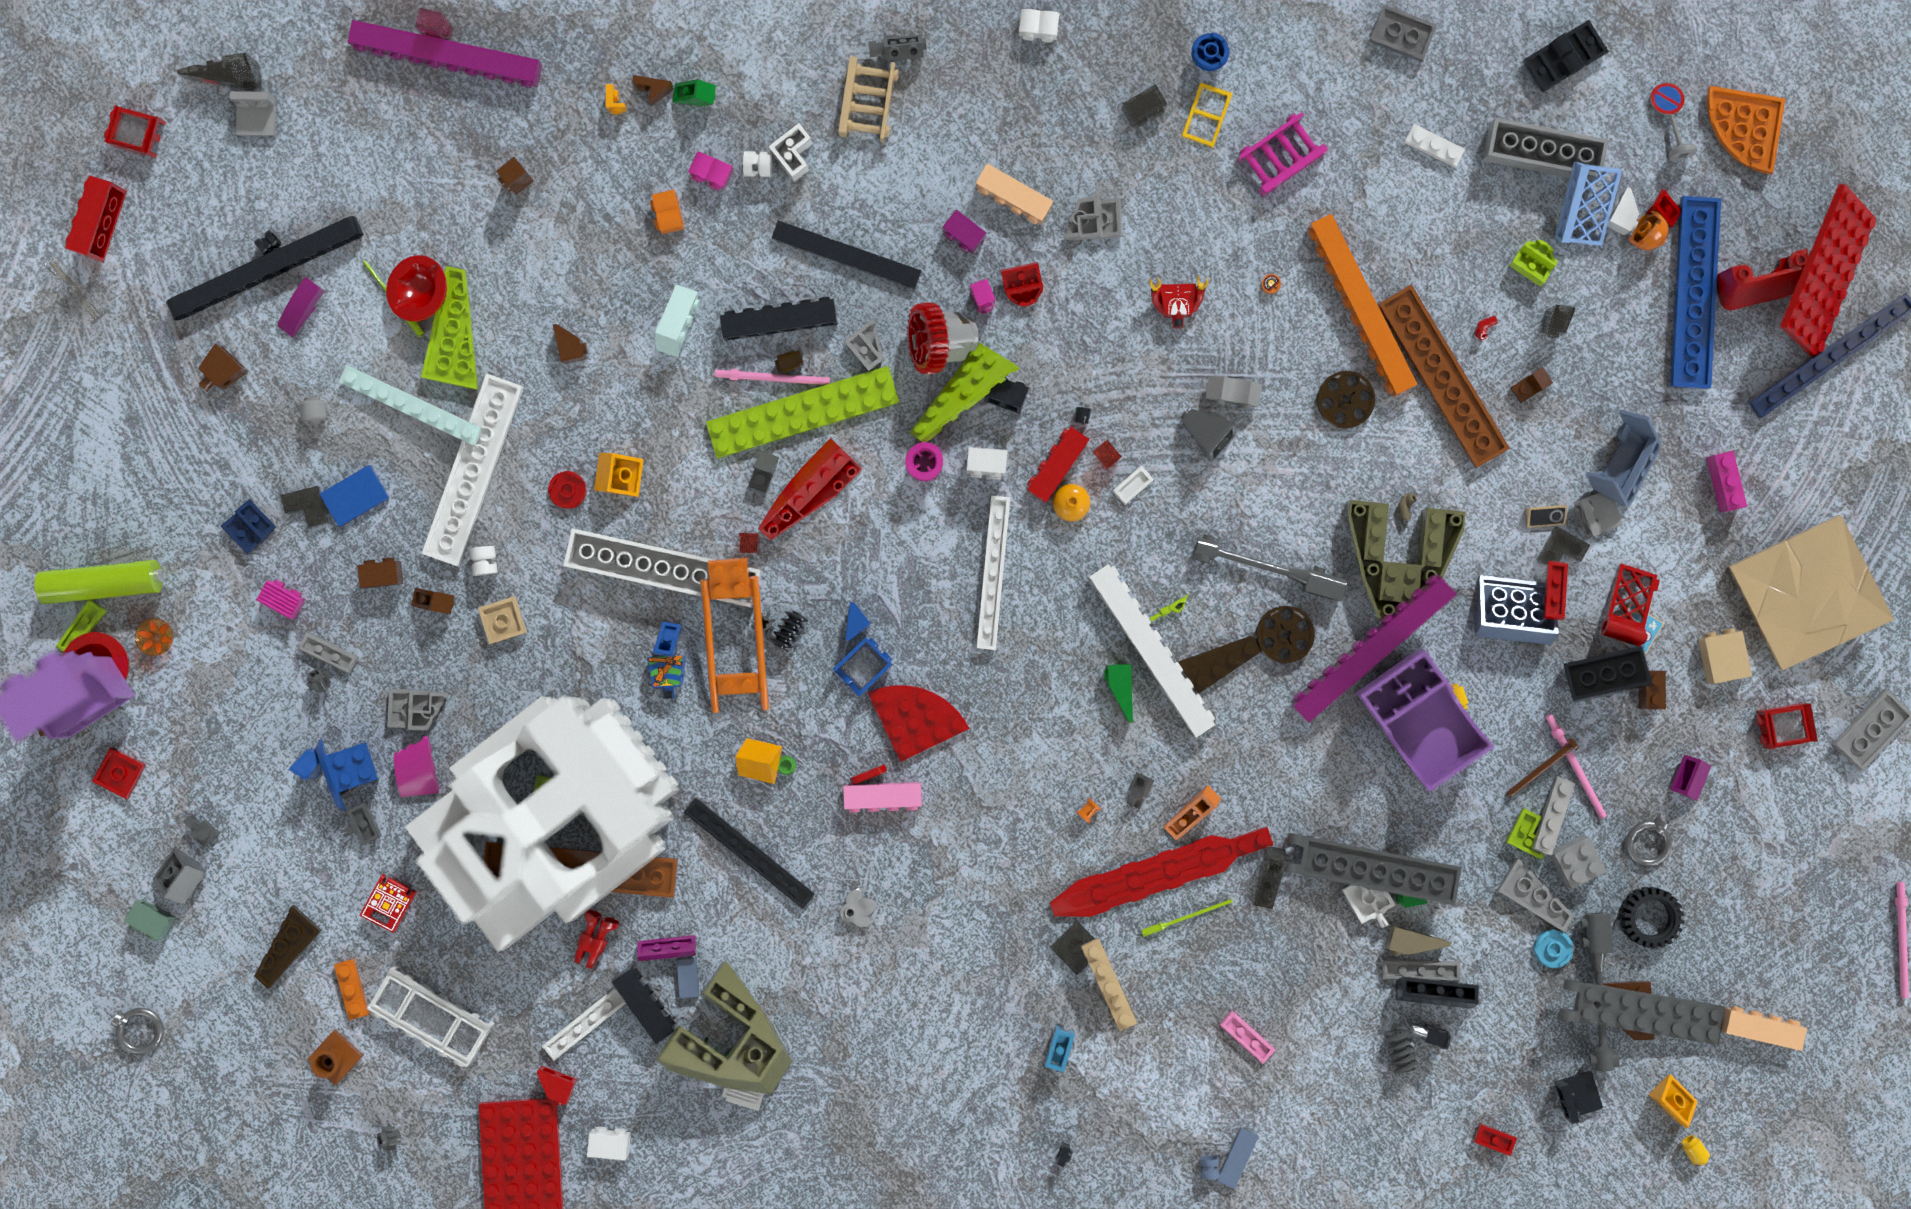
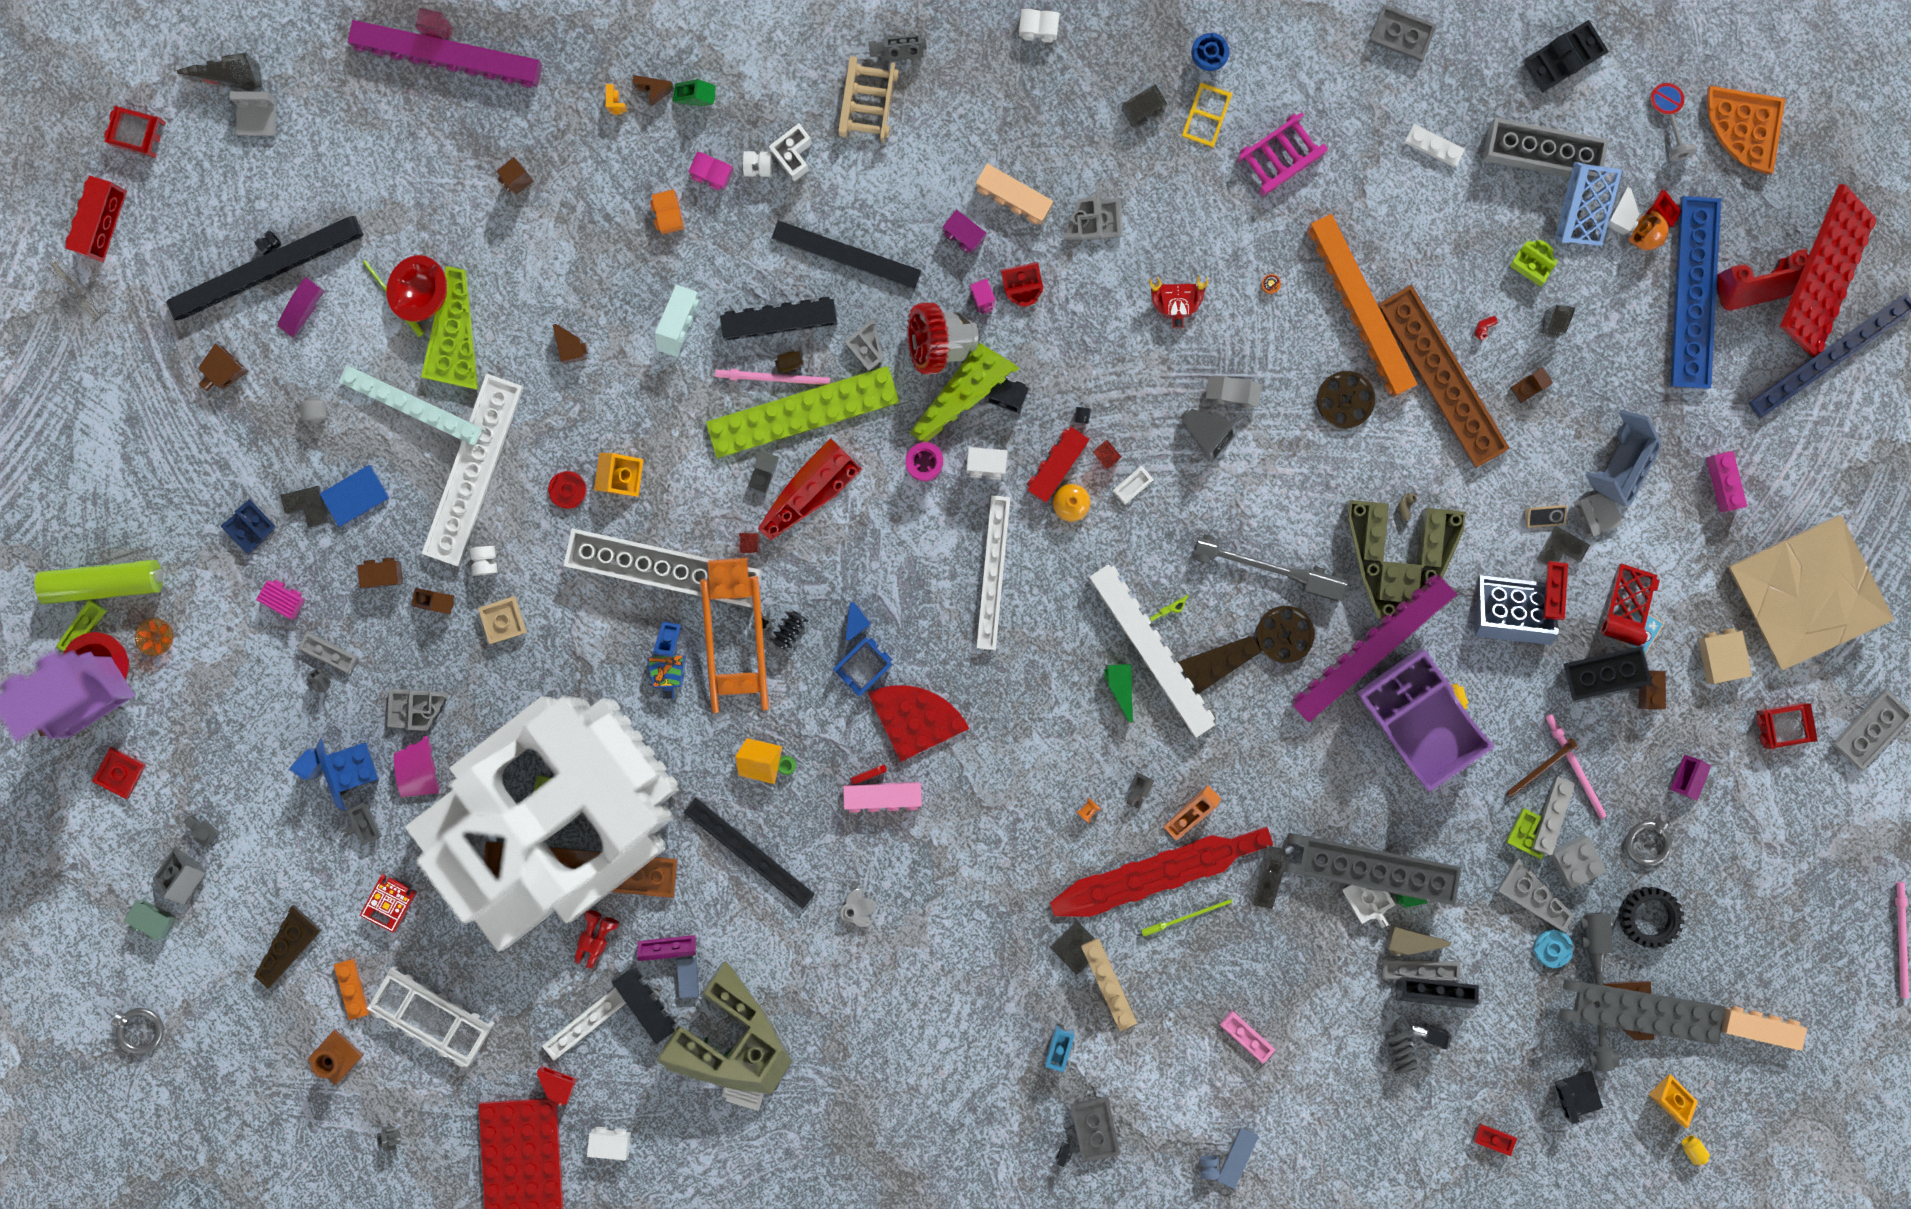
none -> flat silver plate [1070,1096,1121,1163]

